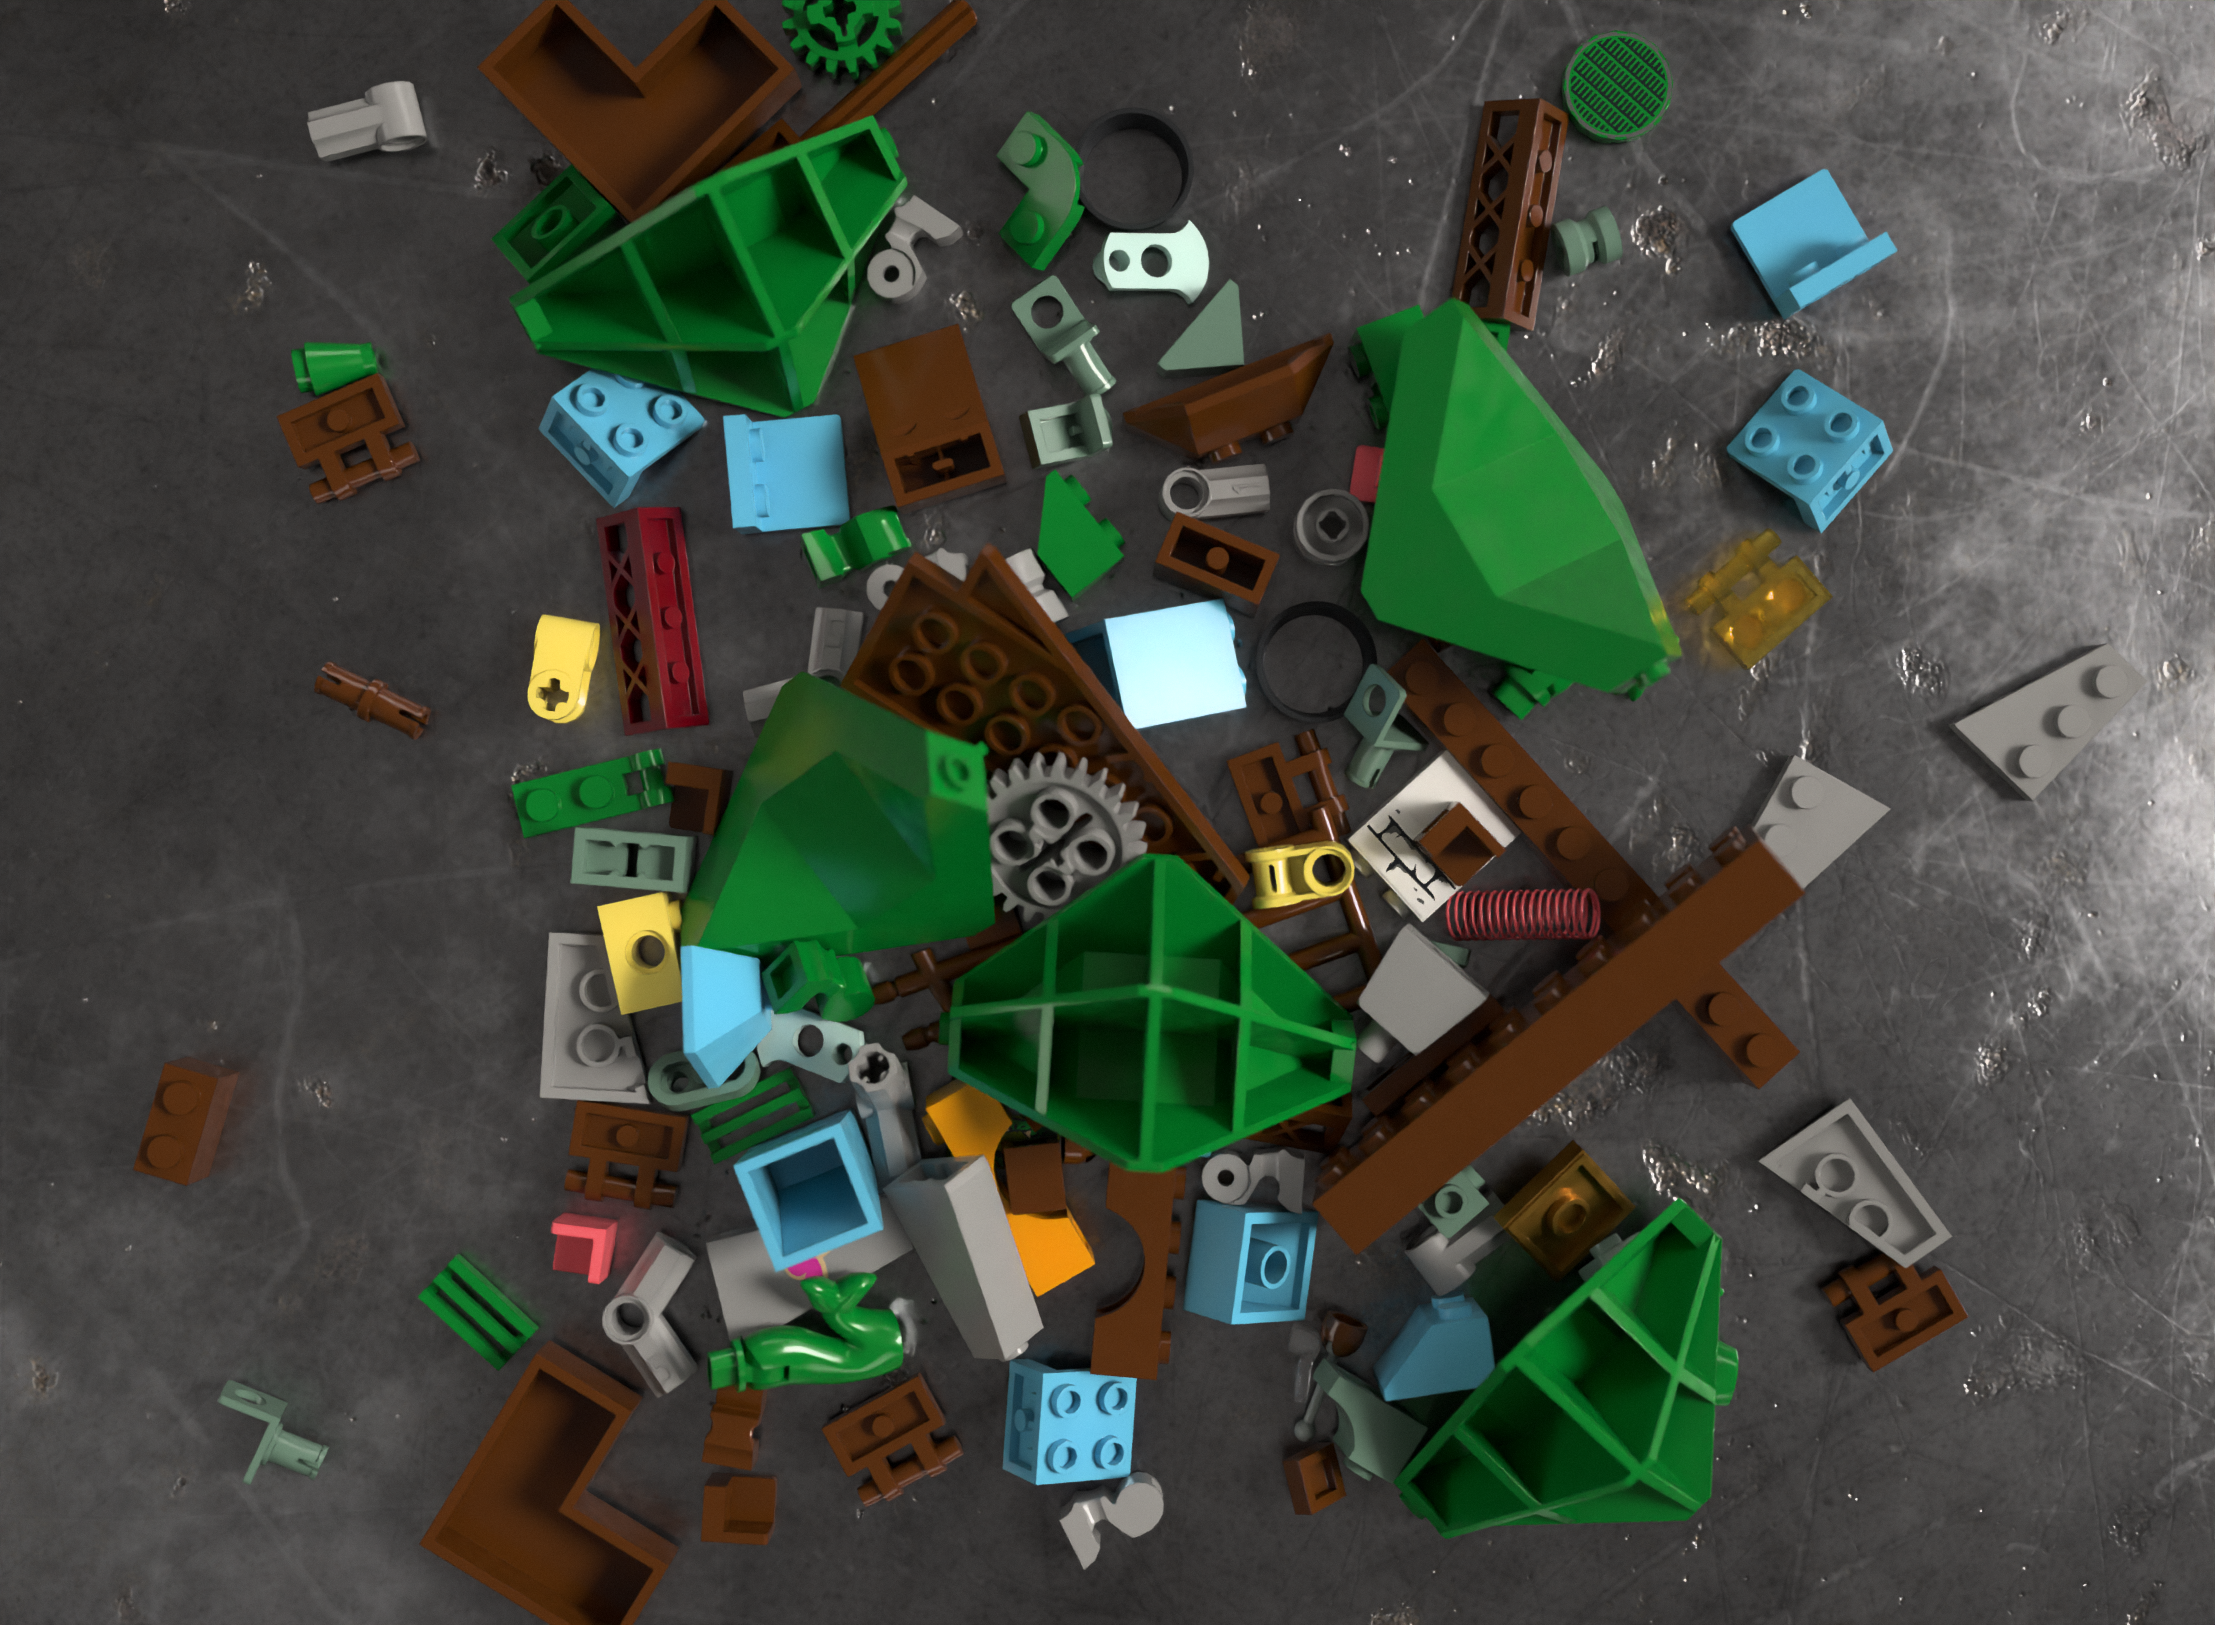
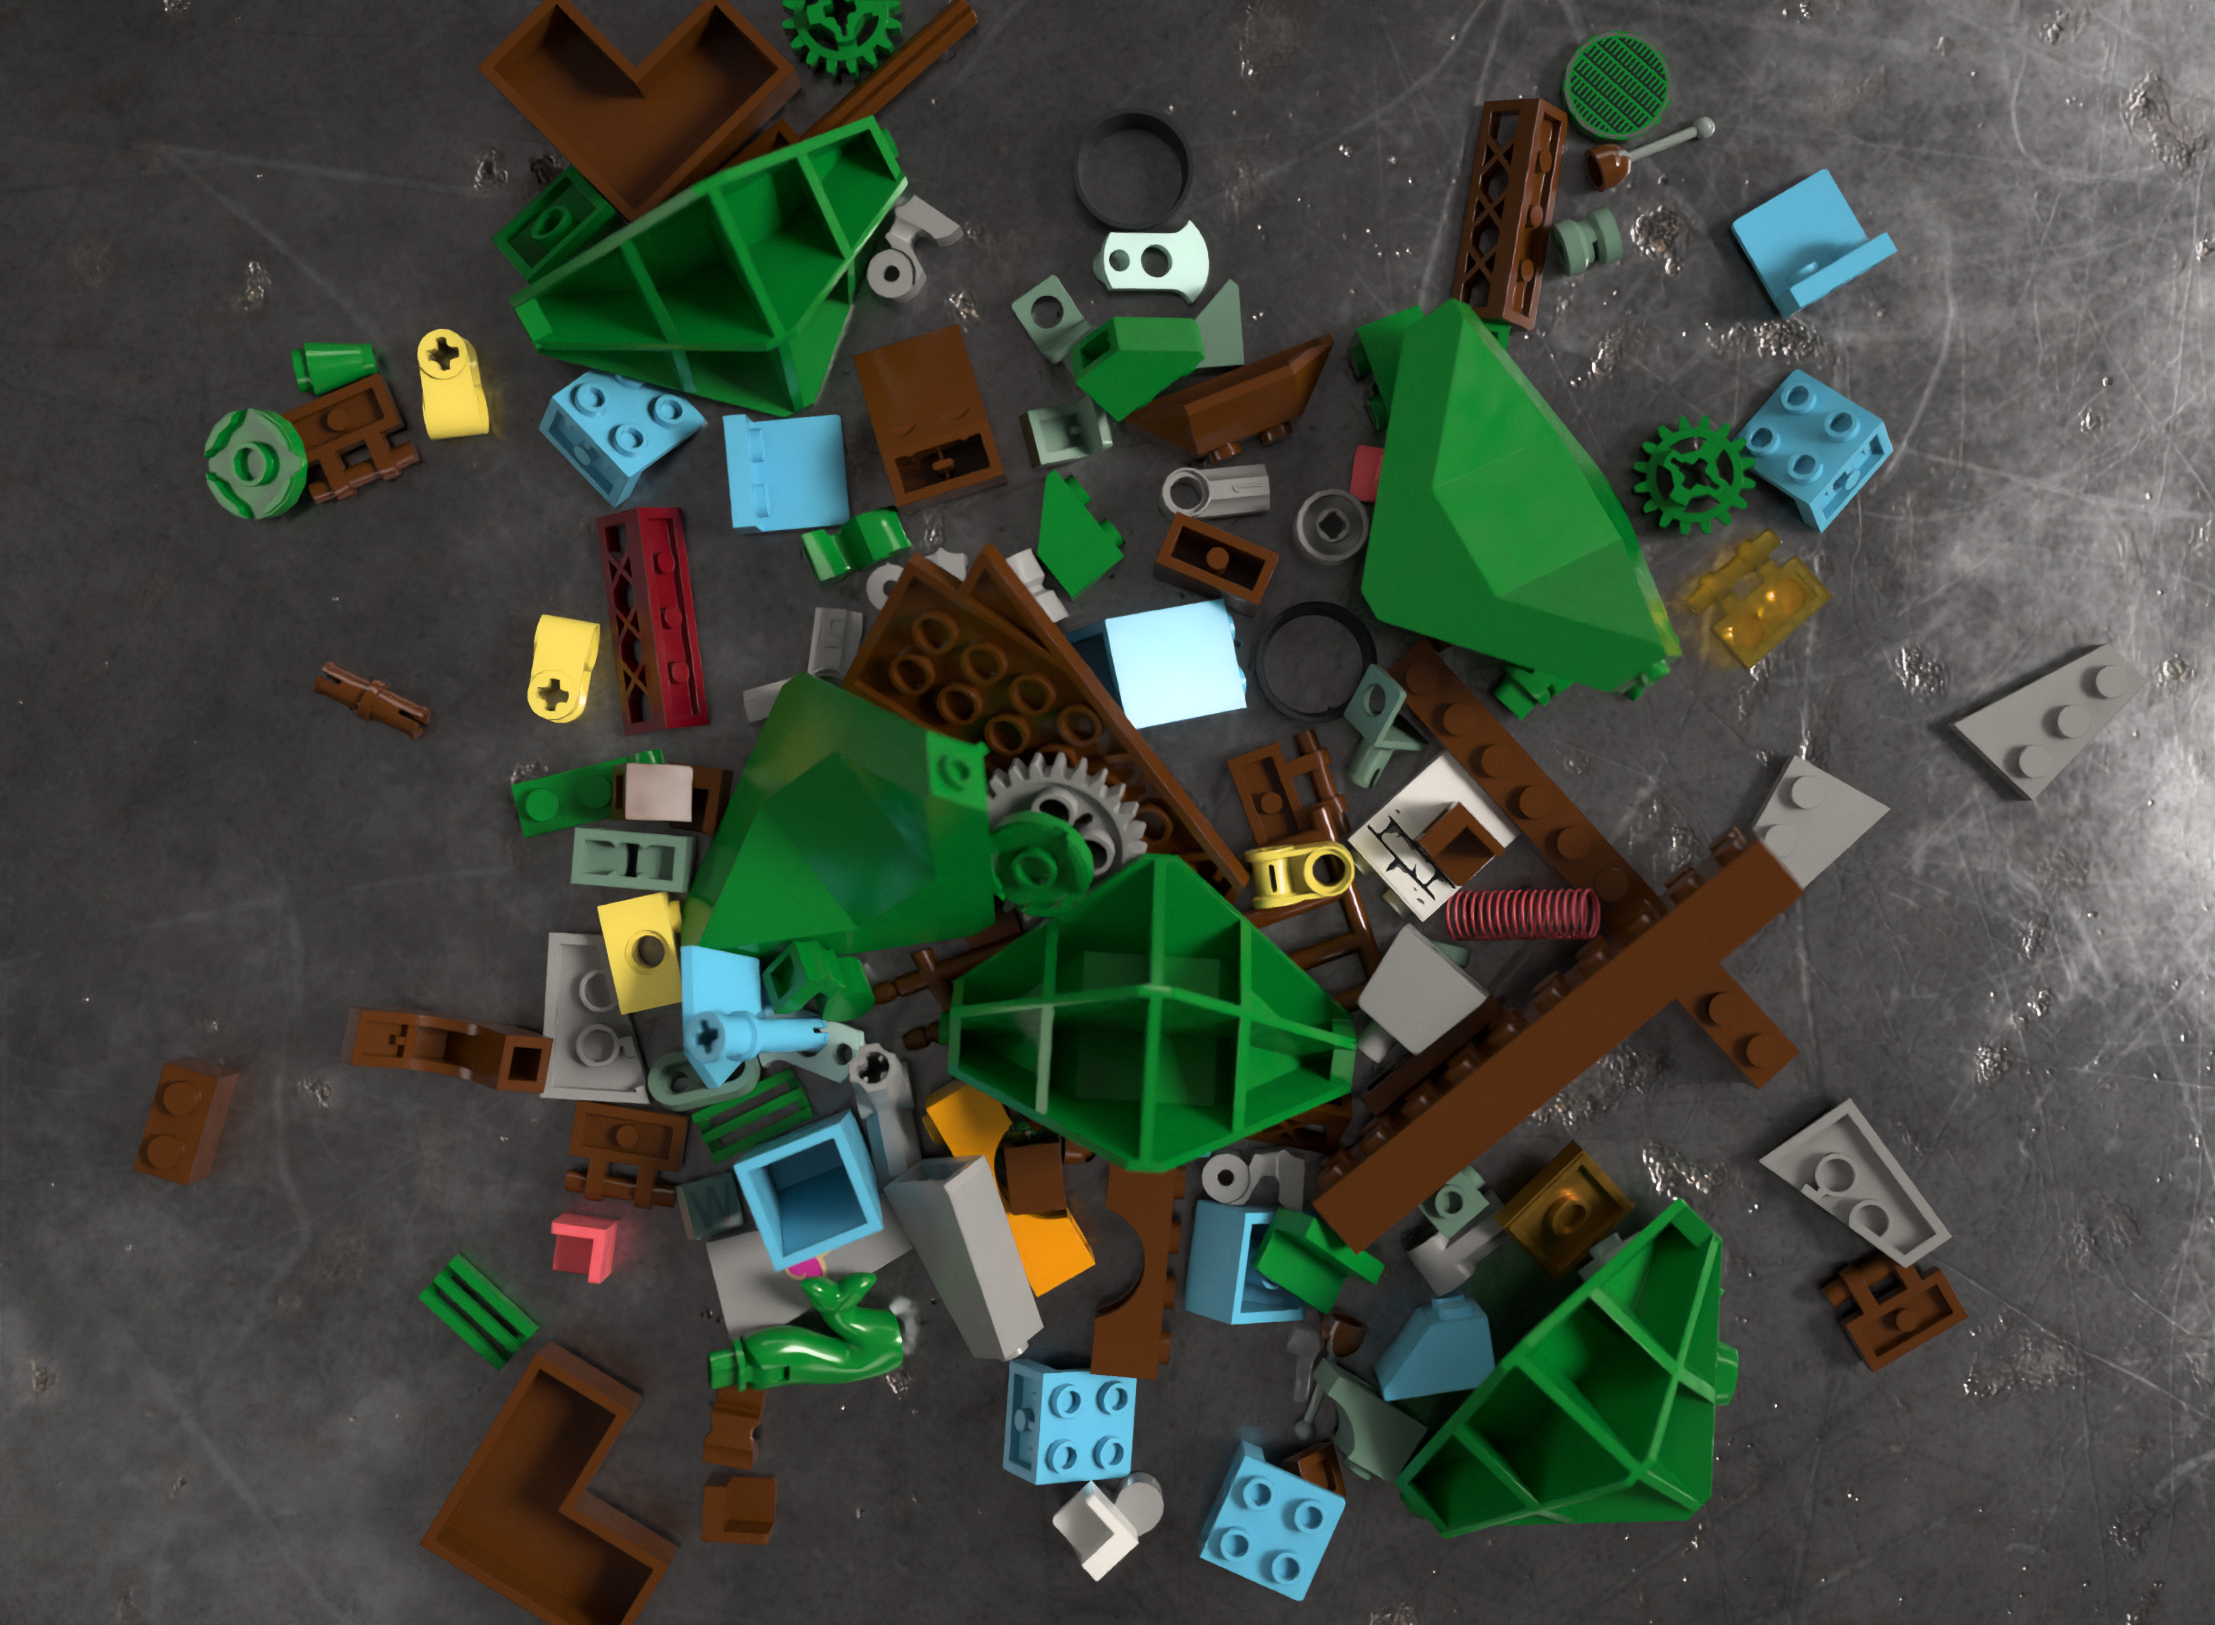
sand green bracket [217,1380,329,1485] -> none
light grey piece [307,81,428,162] -> none
light grey piece [602,1232,699,1398] -> none
reddish brown plate [821,1372,964,1507] -> none
green plate [996,111,1085,271] -> none
none -> green tile [204,408,308,520]
none -> reddish brown arch [340,1006,554,1093]
none -> light yellow piece [417,329,489,441]
none -> panel [612,763,693,823]
none -> sand green tile [675,1172,744,1241]
none -> medium azure pin [686,1010,830,1063]
none -> green tile [990,811,1094,918]
none -> white panel [1053,1480,1139,1581]
none -> green slope [1070,317,1206,422]
none -> medium azure bracket [1198,1440,1346,1601]
none -> green panel [1251,1207,1385,1314]
none -> hinge [1584,117,1715,192]
none -> green gear [1634,415,1756,537]

